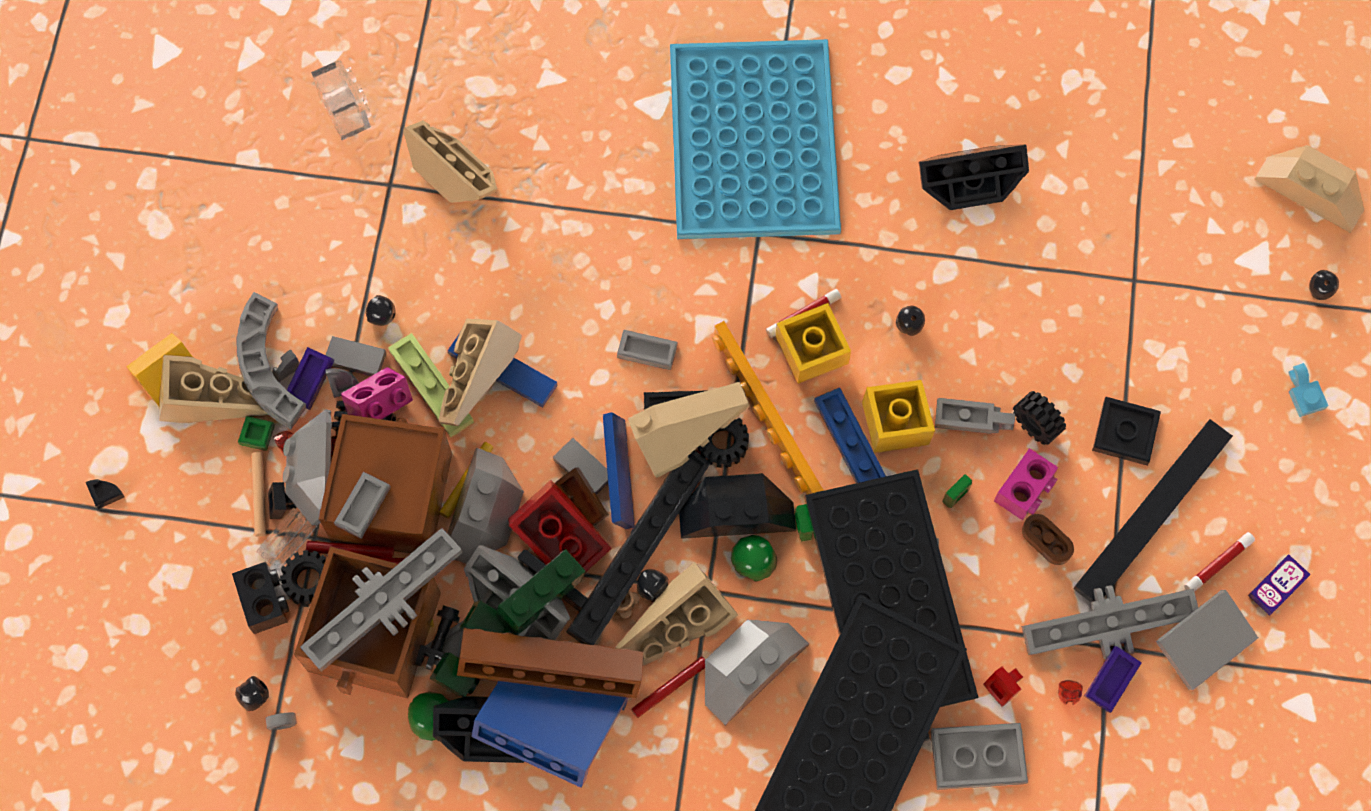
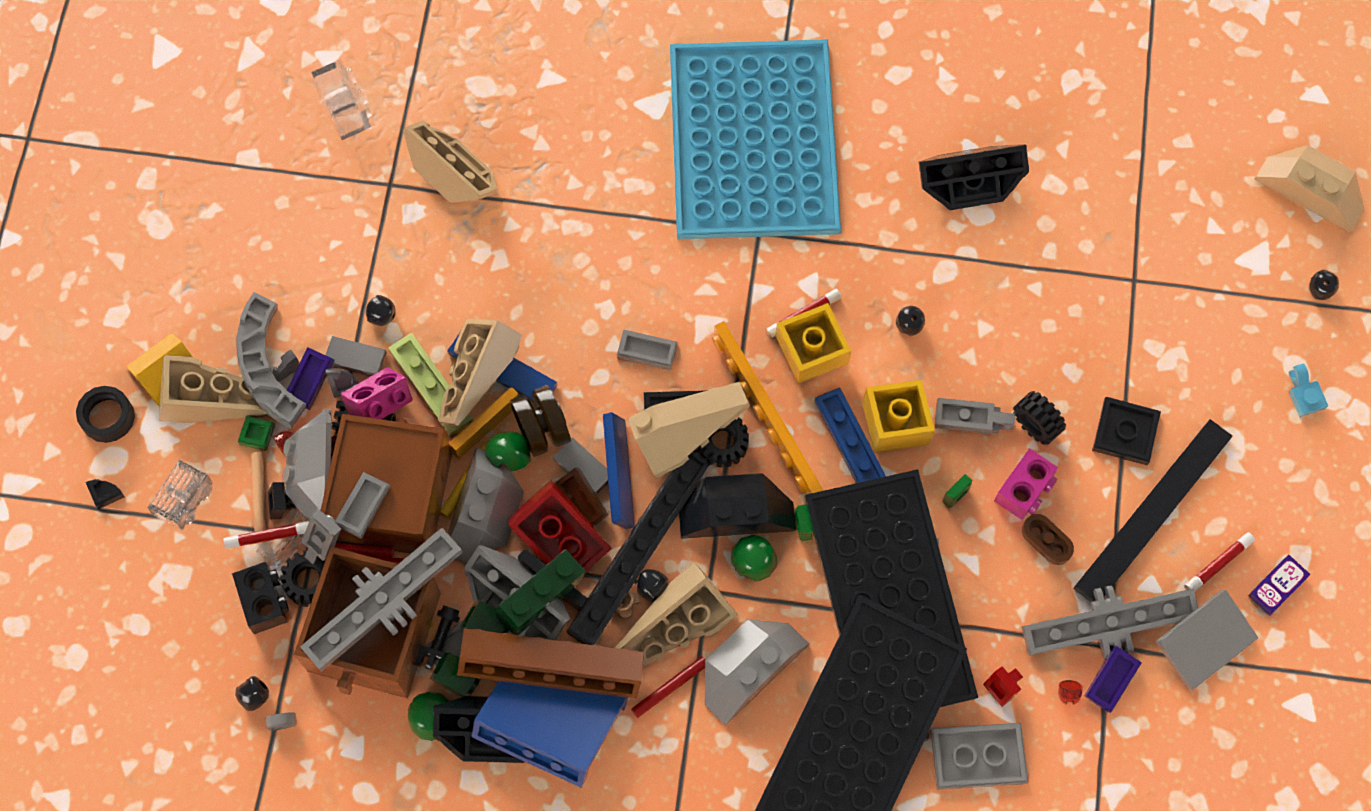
none -> black tyre [76,385,135,443]
none -> clear brick [147,460,213,530]
none -> red bar [223,521,309,549]
none -> light grey hinge [302,510,341,565]
none -> light orange tile [449,388,519,460]
none -> green hair [485,431,531,471]
none -> dark brown wheel [509,385,571,457]

